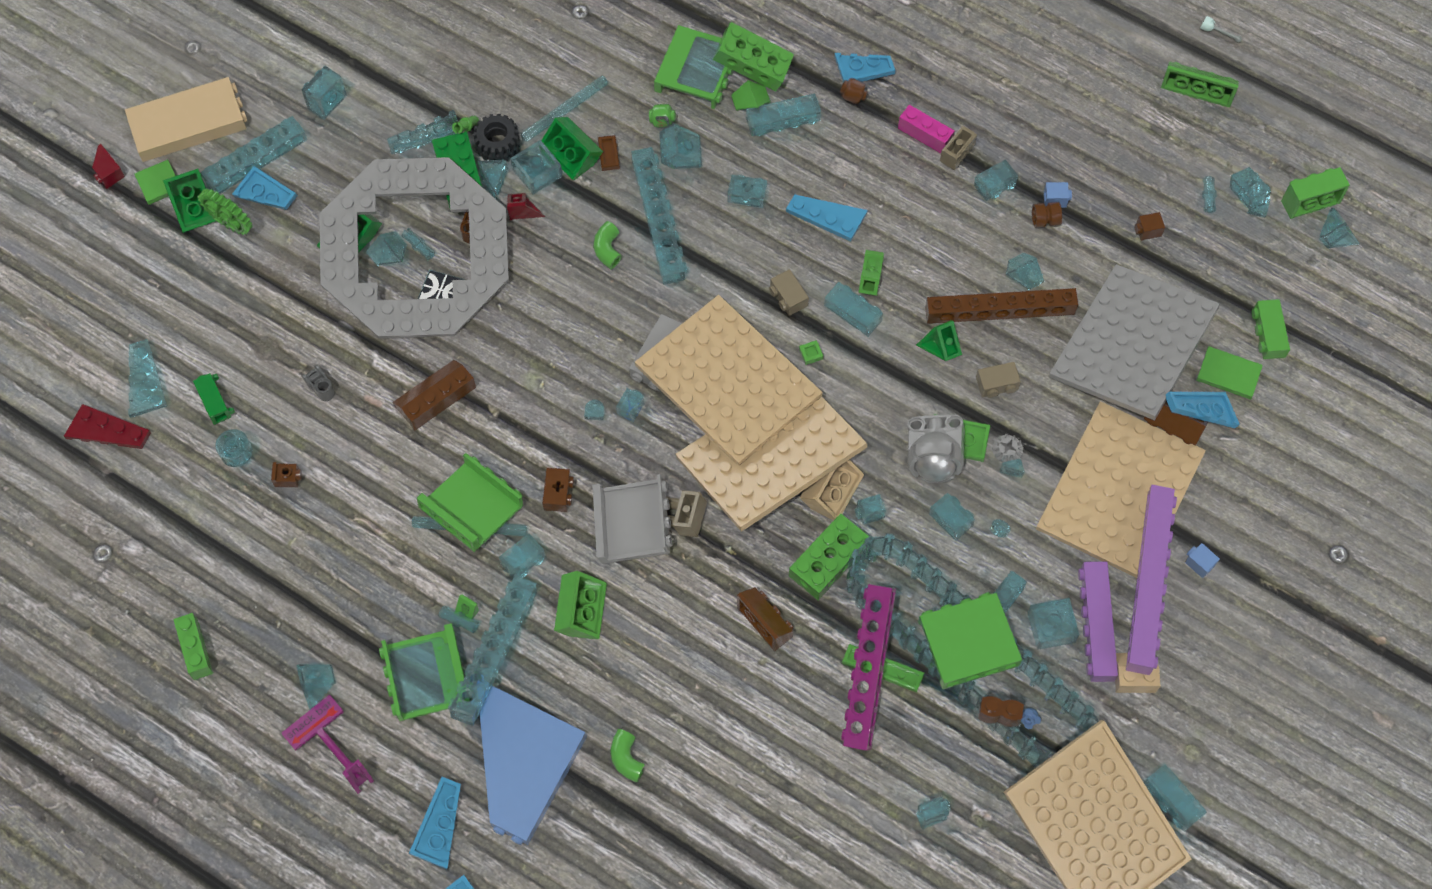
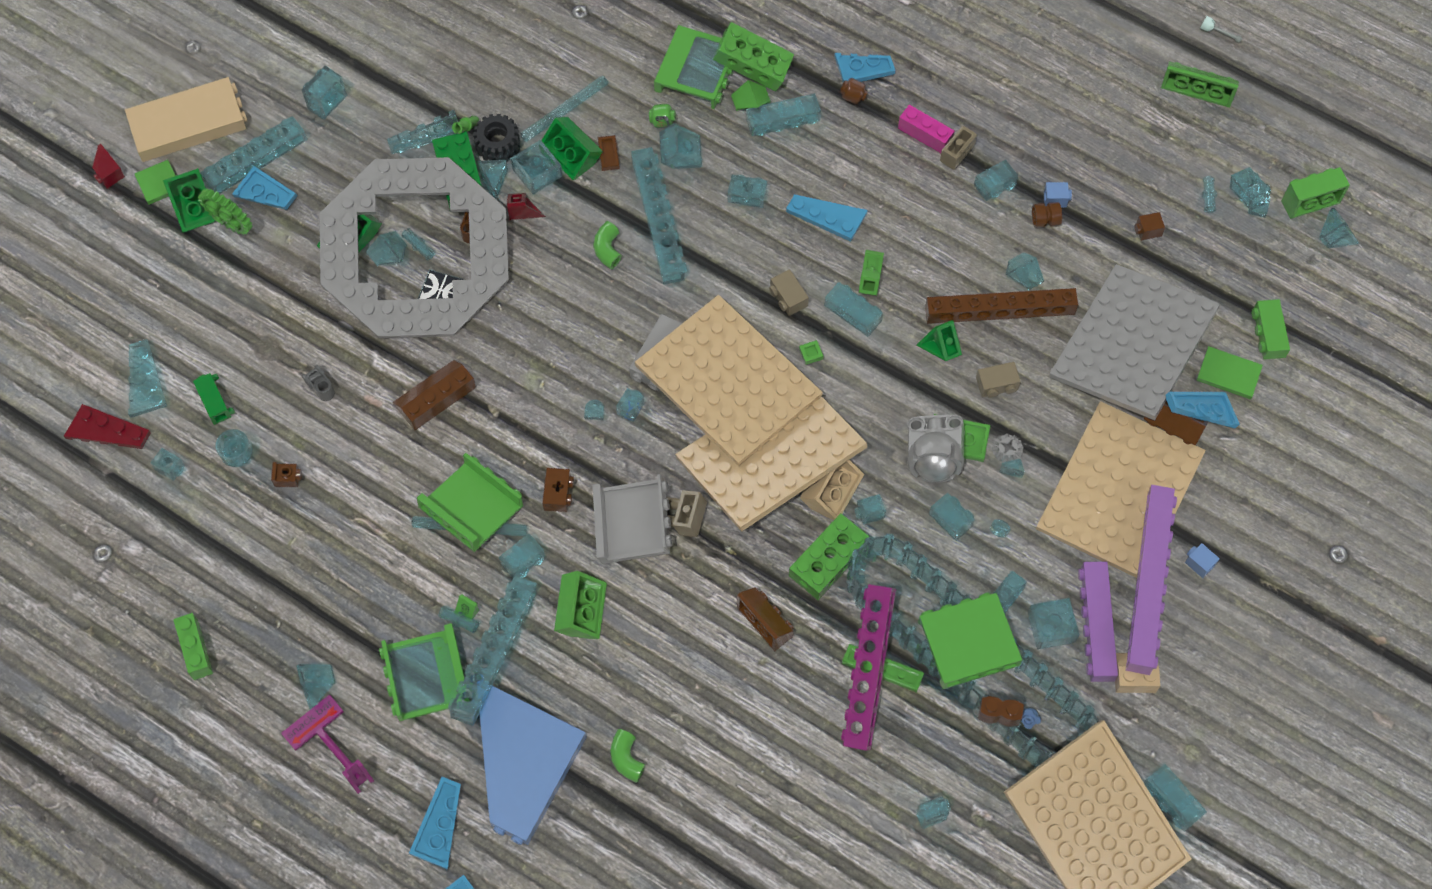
none -> clear light blue brick [150,448,185,481]

